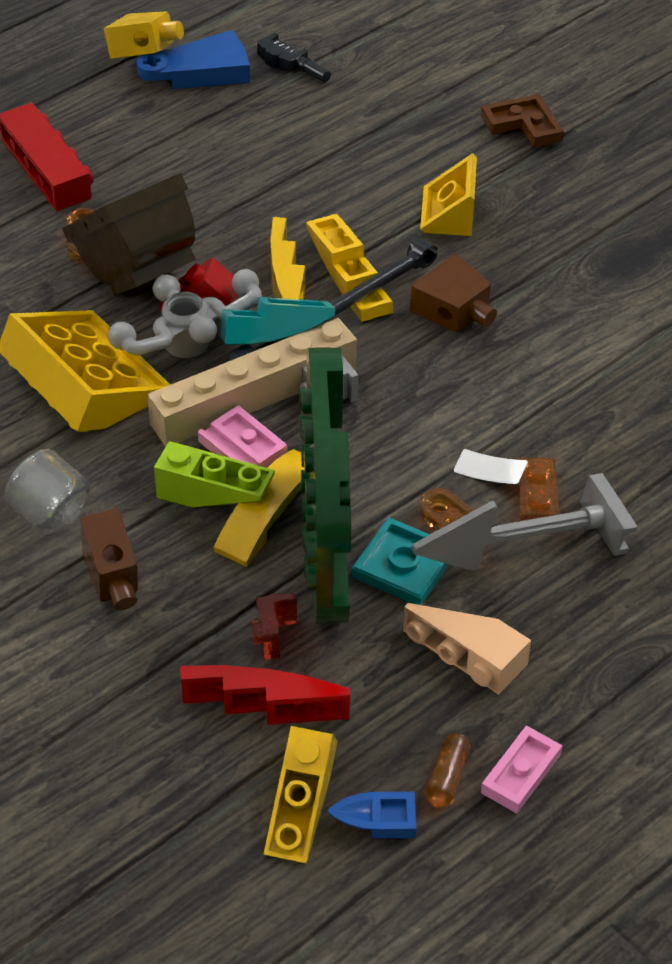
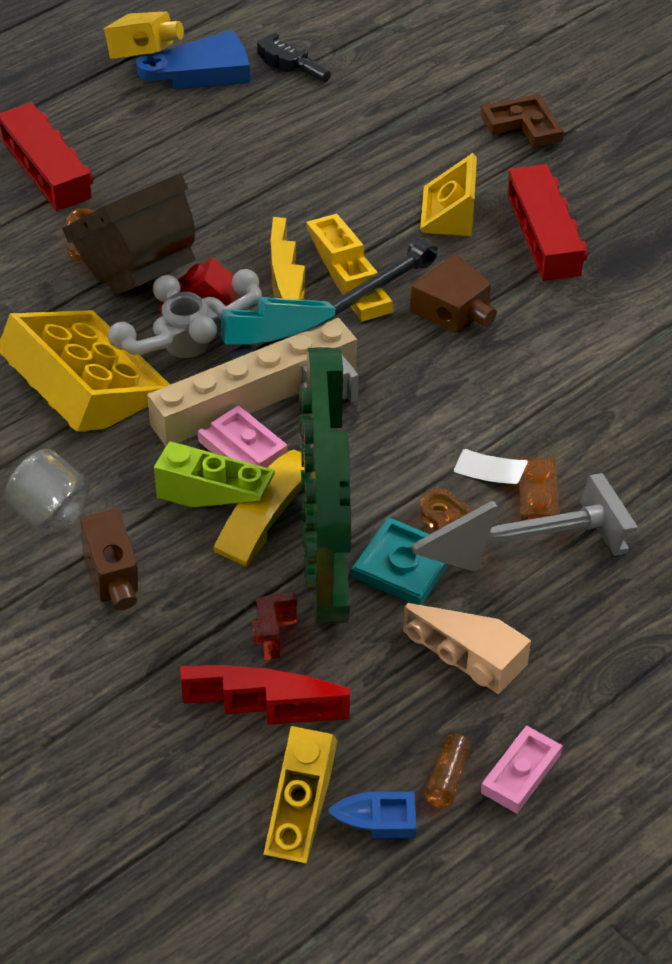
none -> red brick [507,164,588,281]

